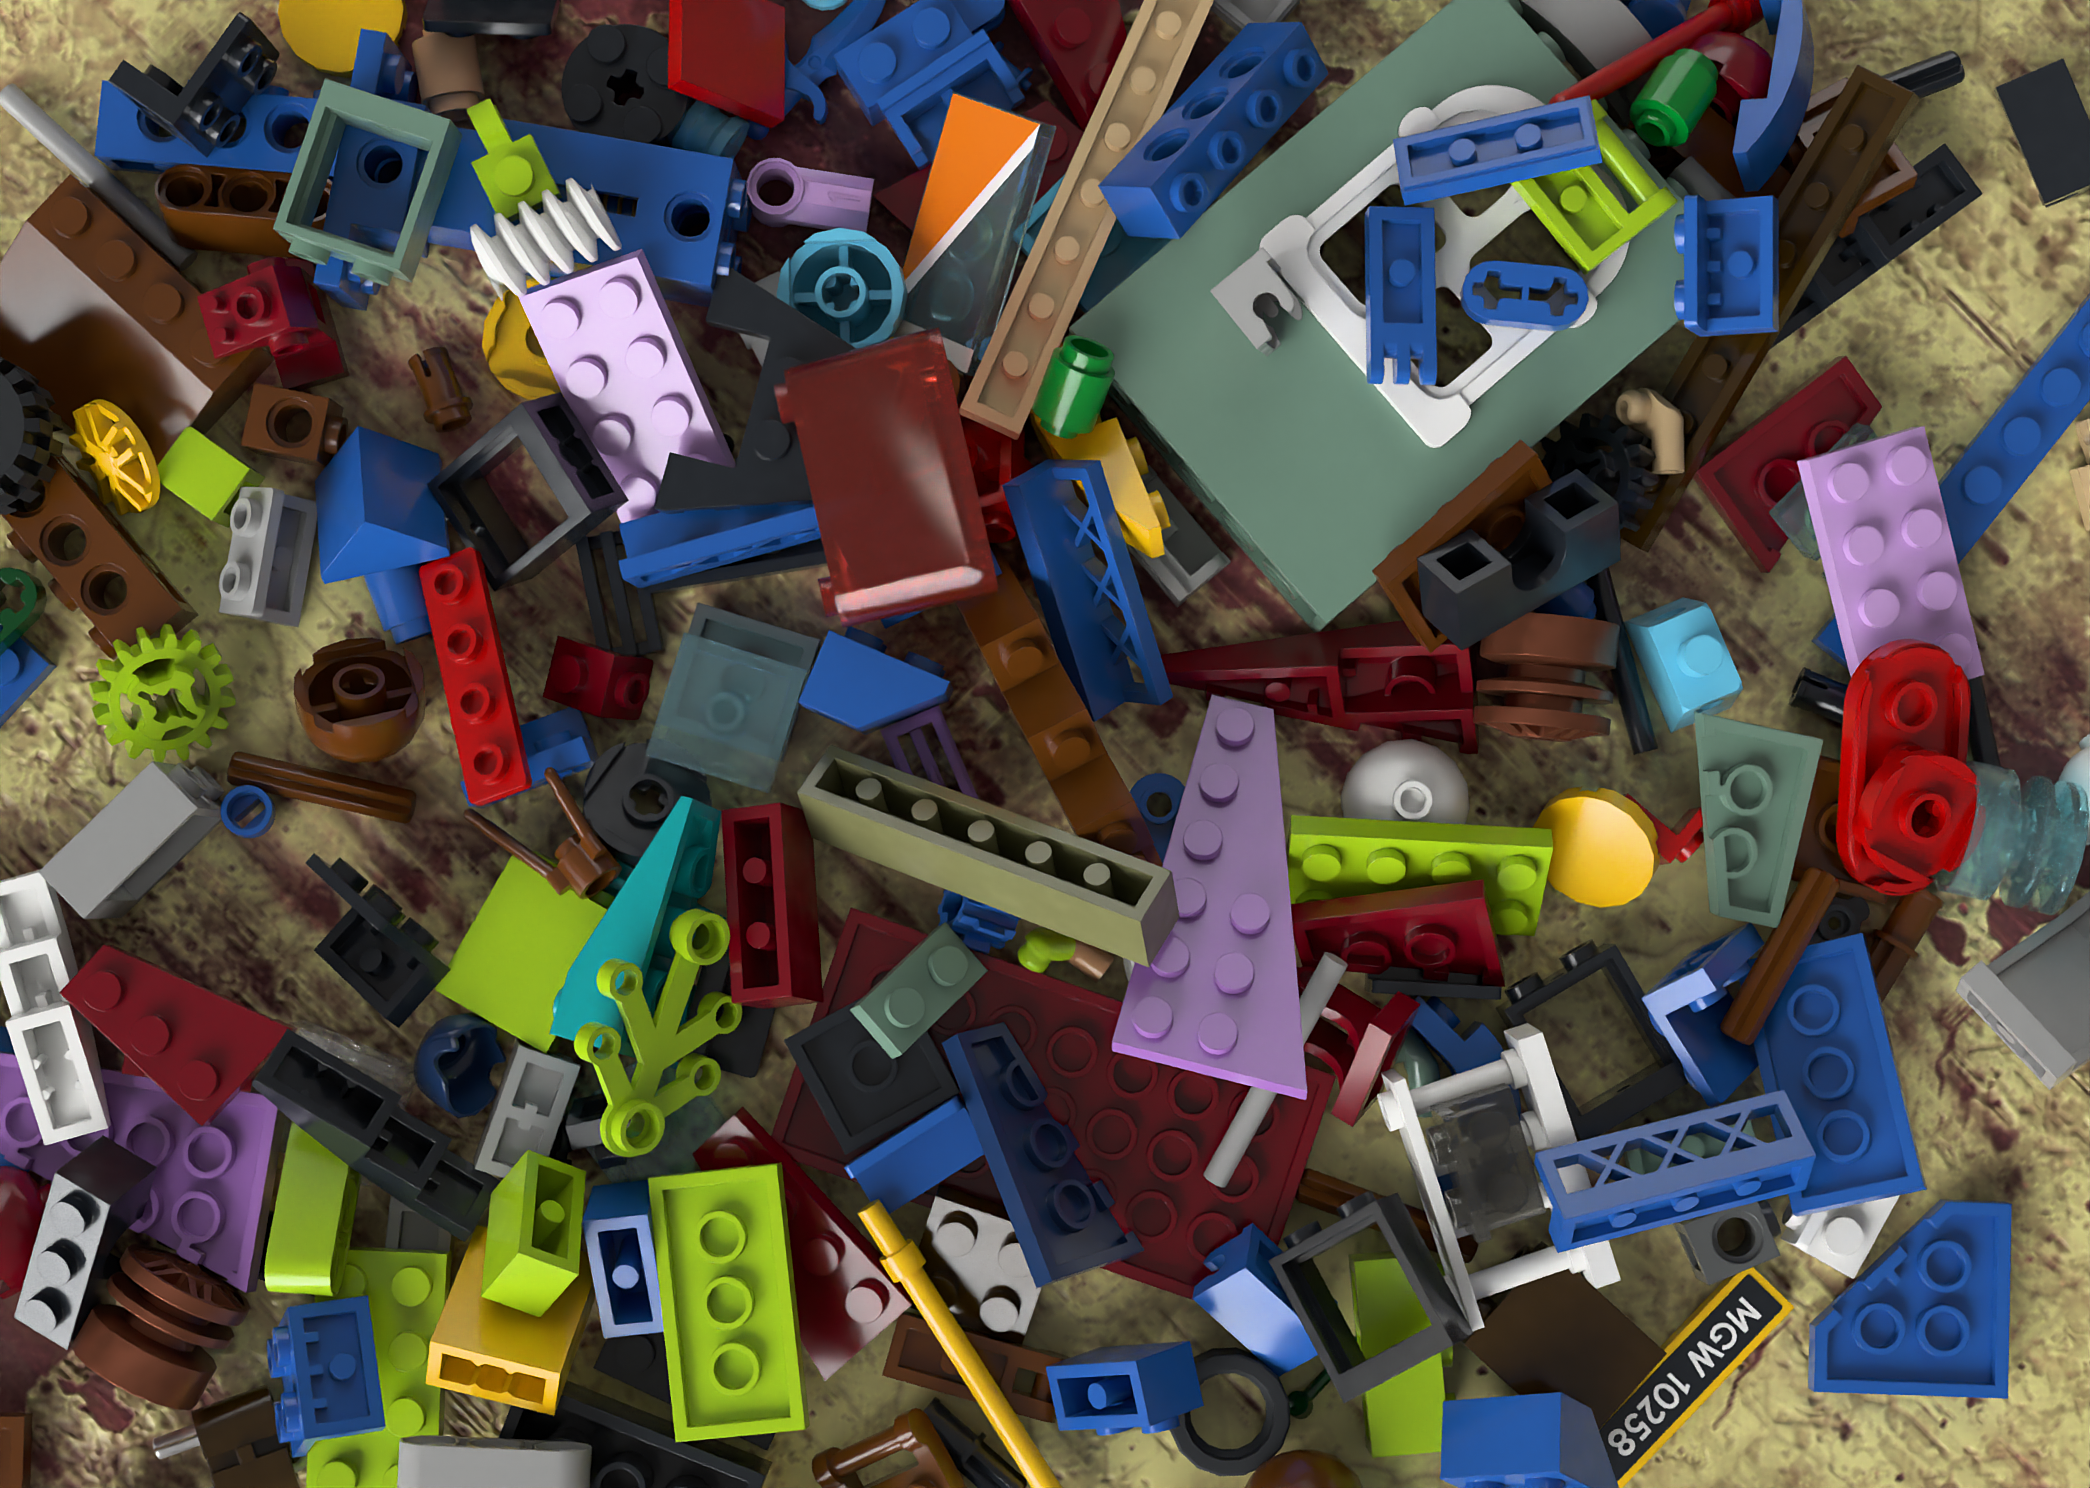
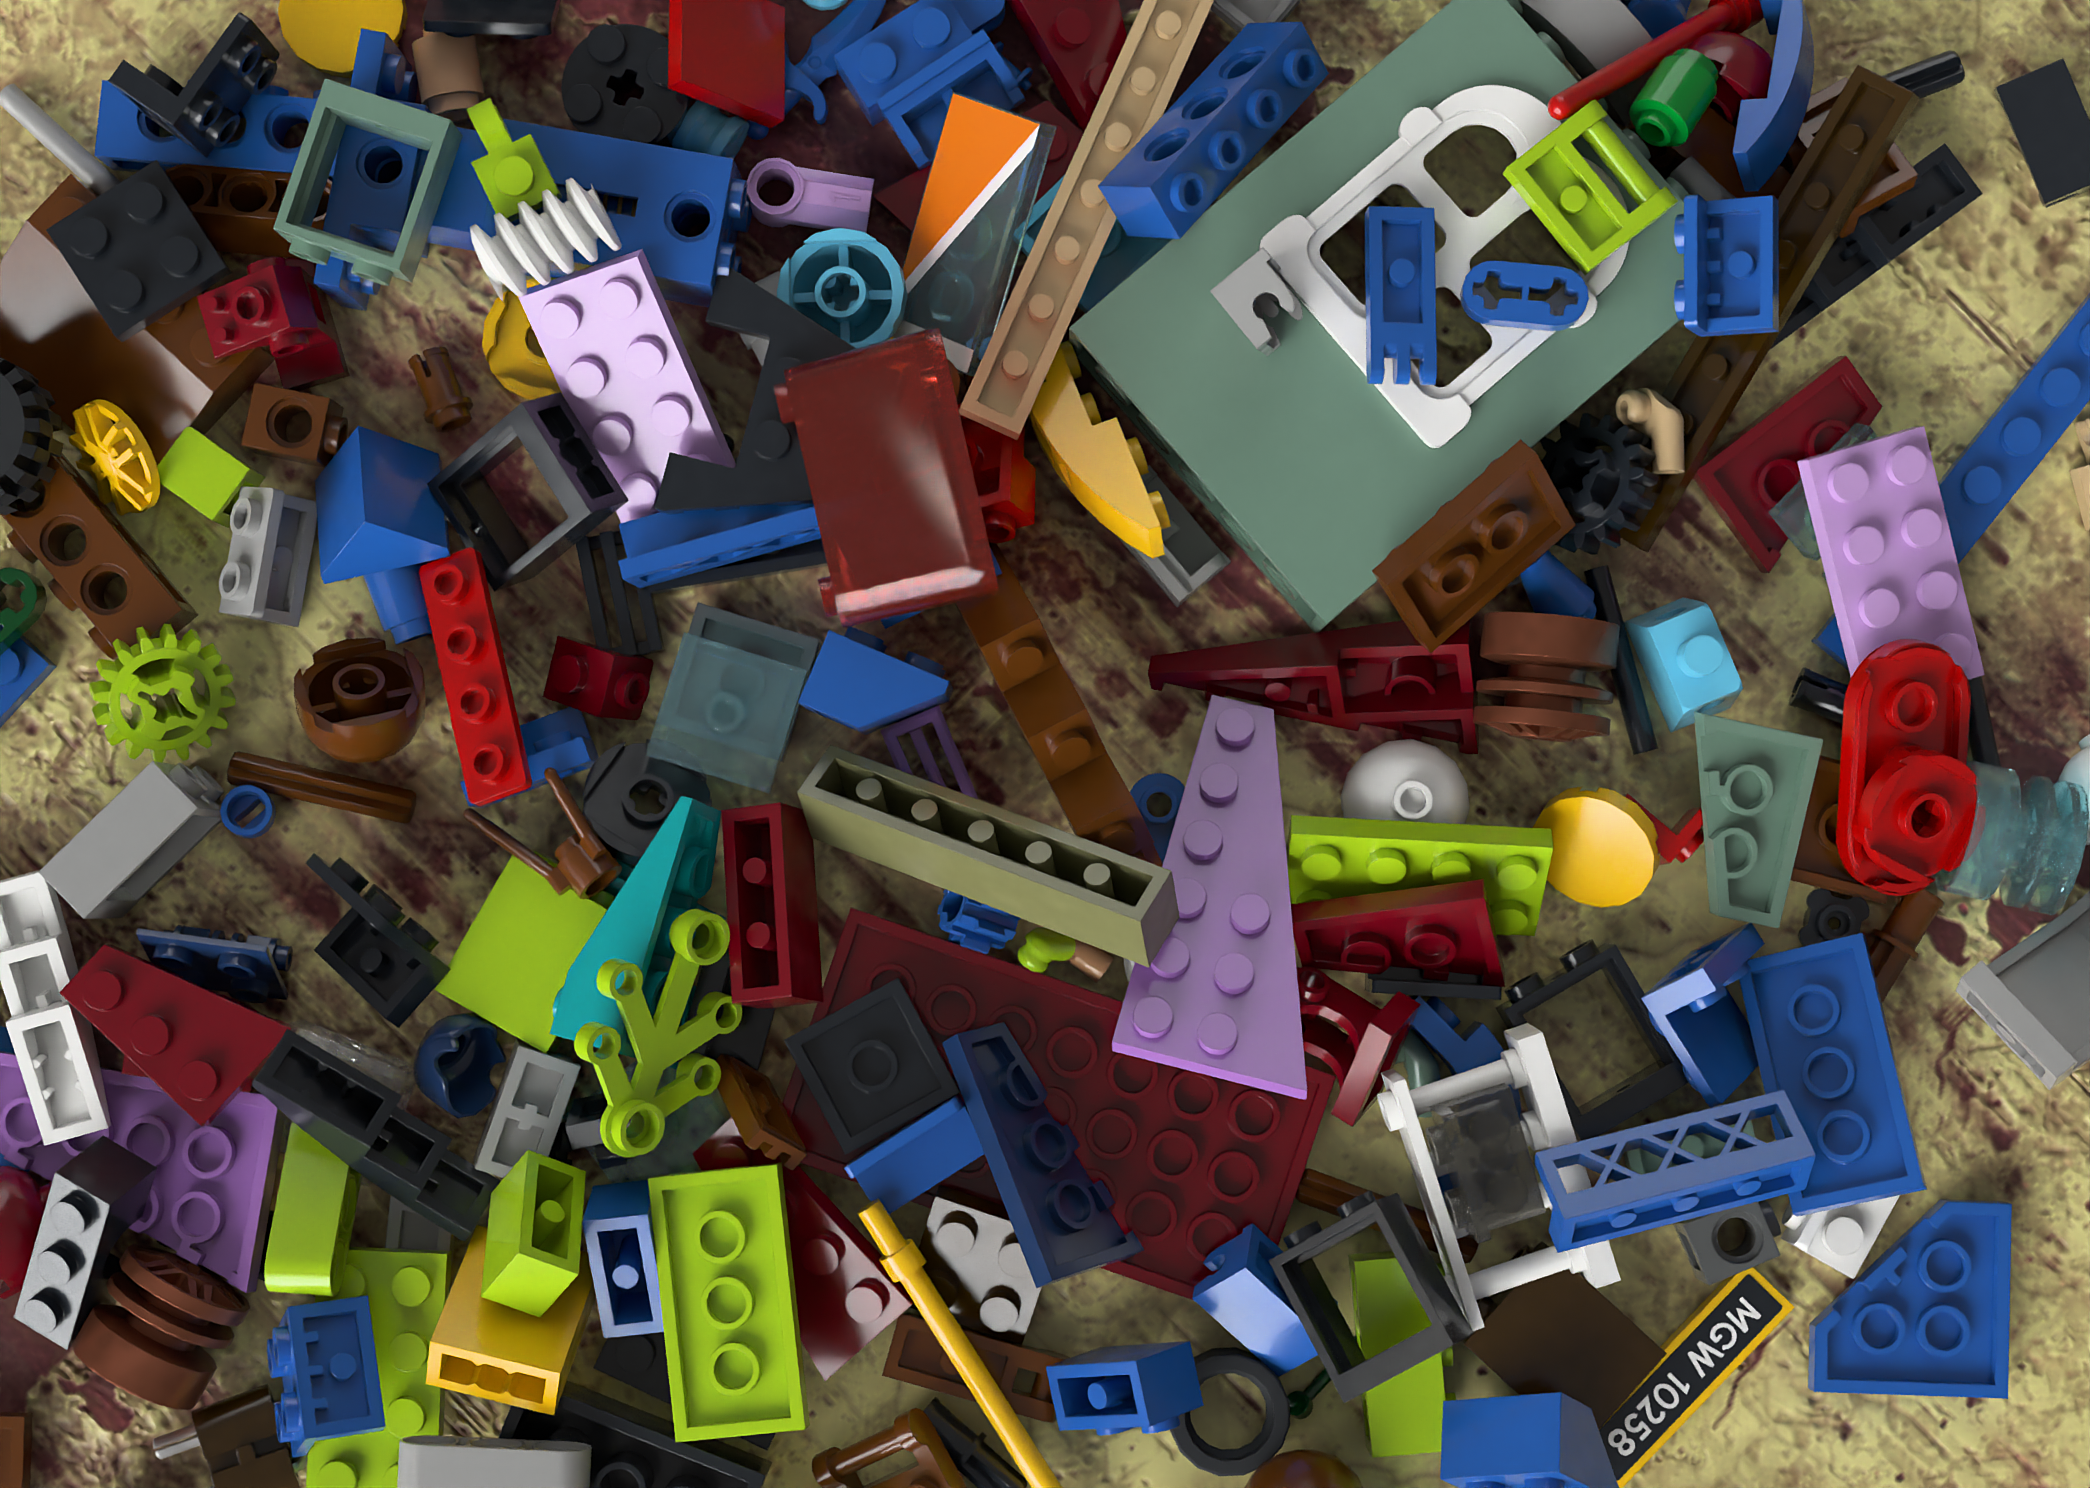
sand green plate [850,922,988,1059] -> none
blue fence [1002,459,1173,722] -> none
green brick [1032,335,1115,439] -> none
light grey bar [1203,952,1348,1187] -> none
blue tile [1393,95,1603,206] -> none
black arch [1417,469,1621,651] -> none
reddish brown axle [1720,867,1840,1045] -> none
none -> black plate [46,160,232,342]
none -> dark blue hinge [136,925,293,1003]
none -> reddish brown tile [715,1053,807,1171]

